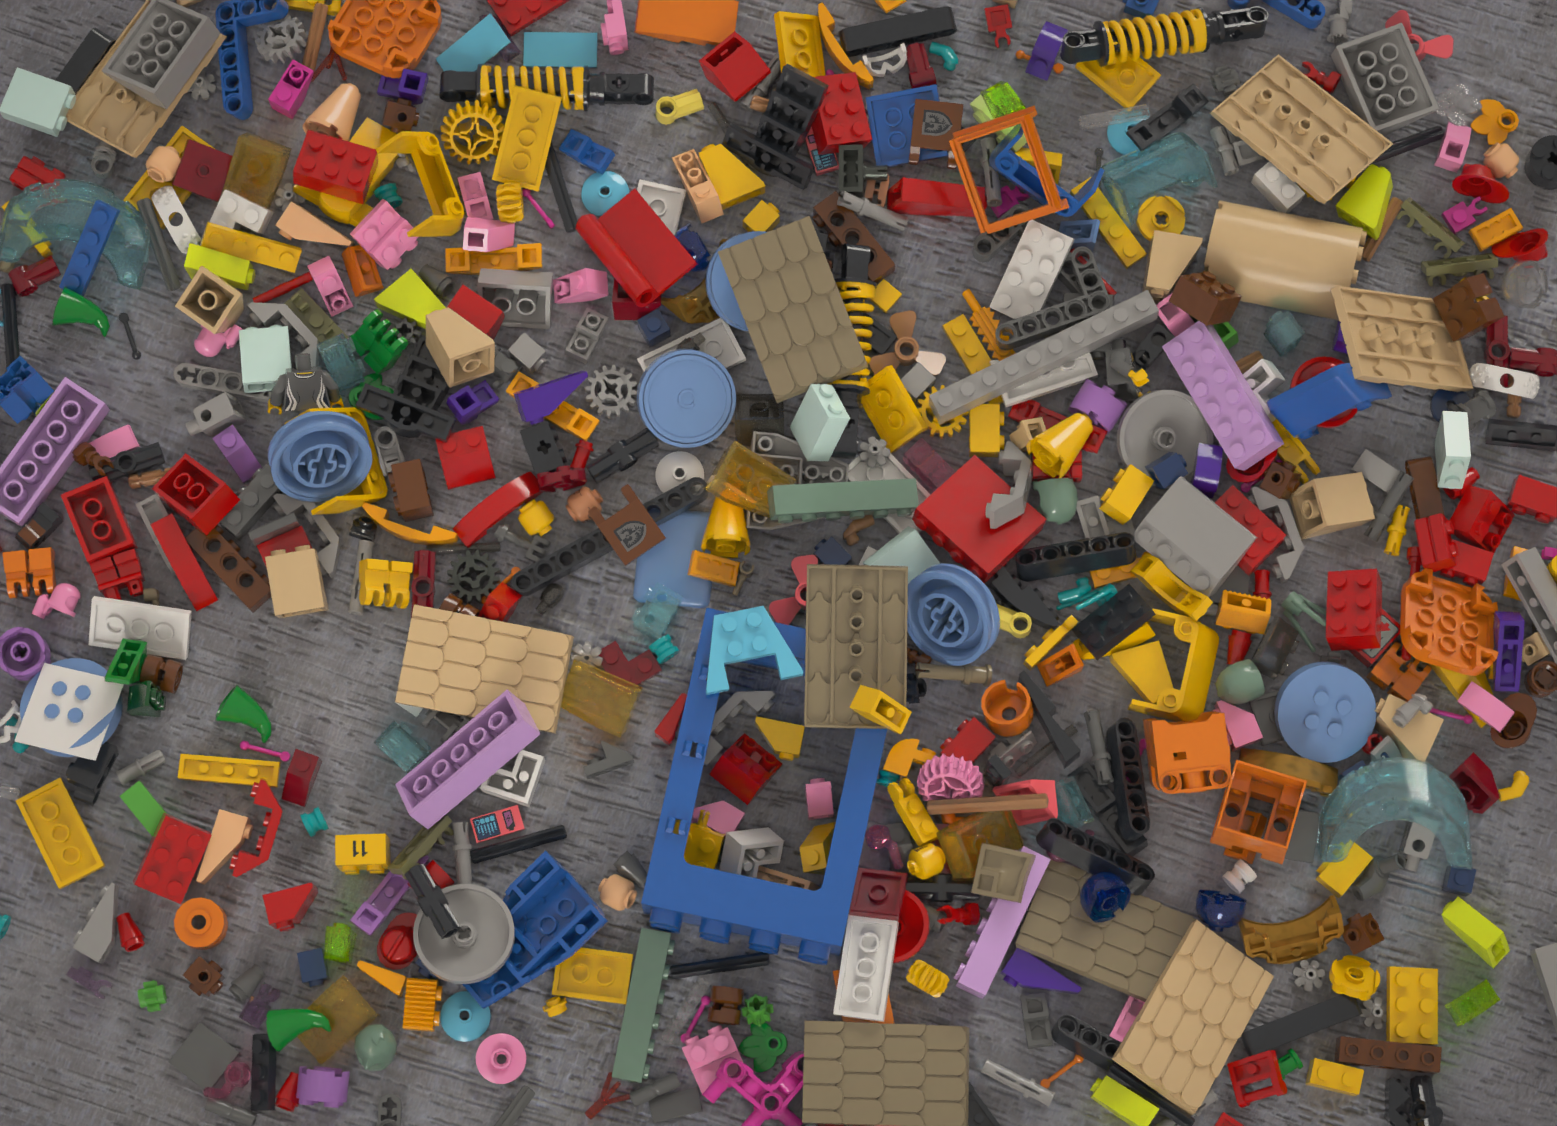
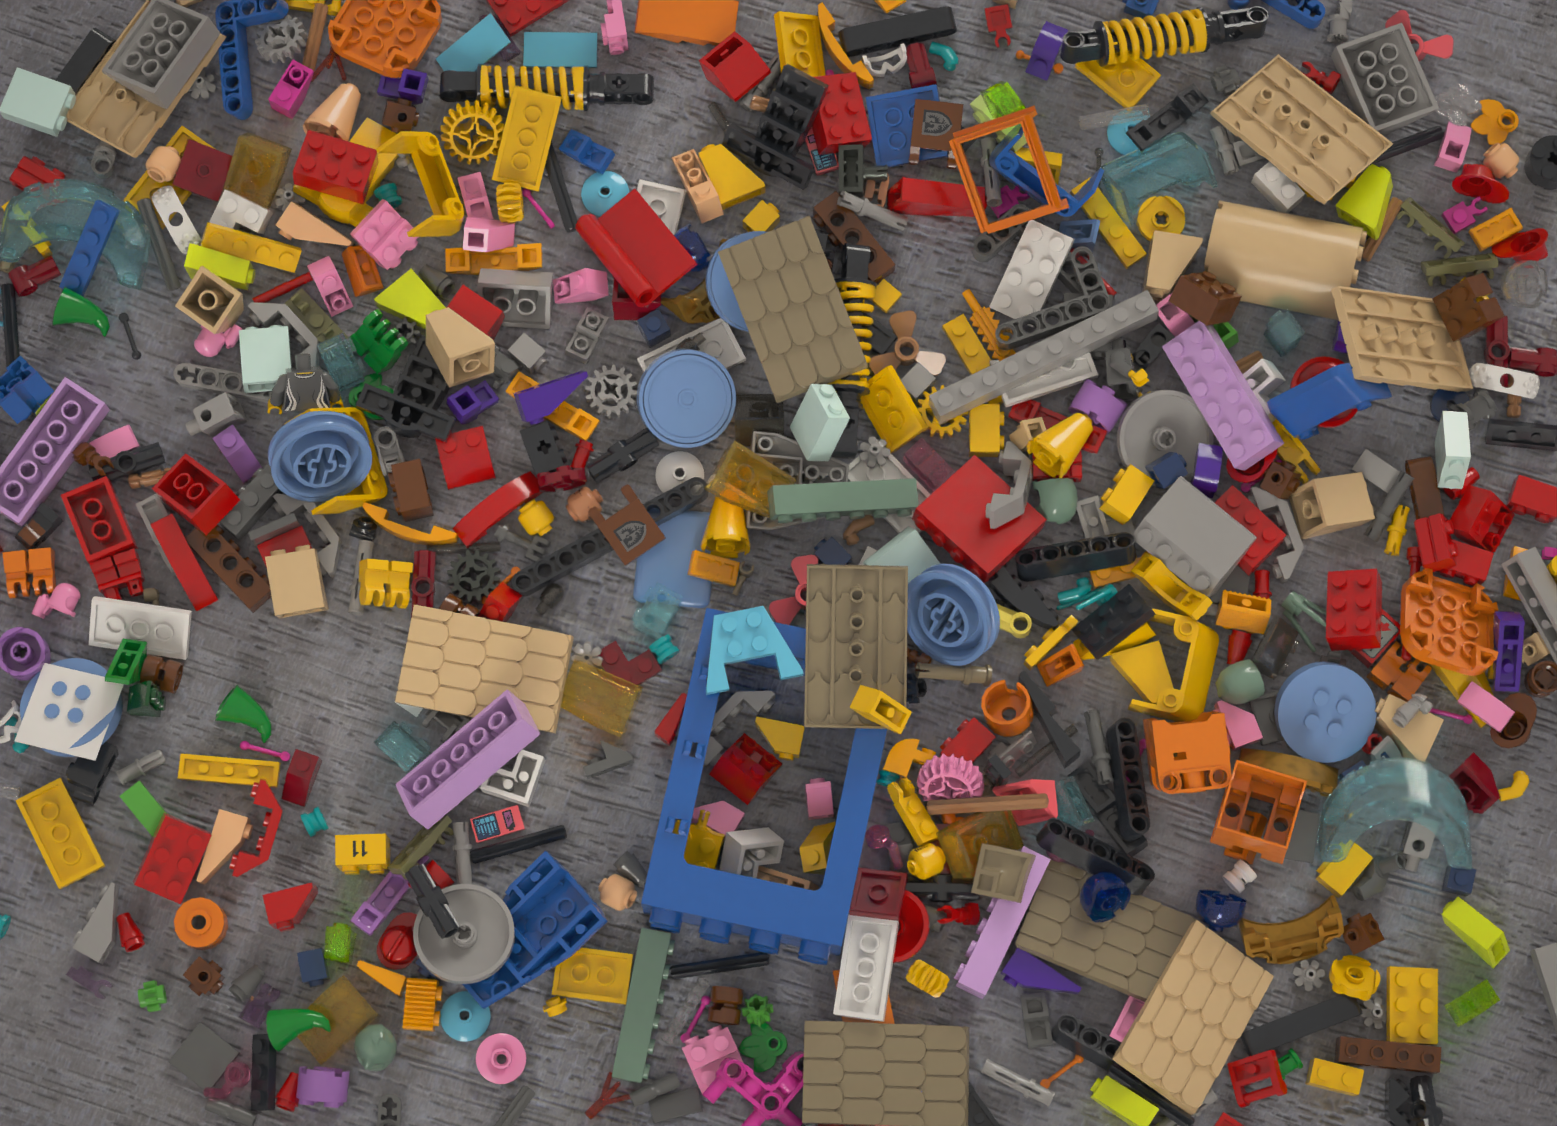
light yellow piece [655,89,704,125] -> none

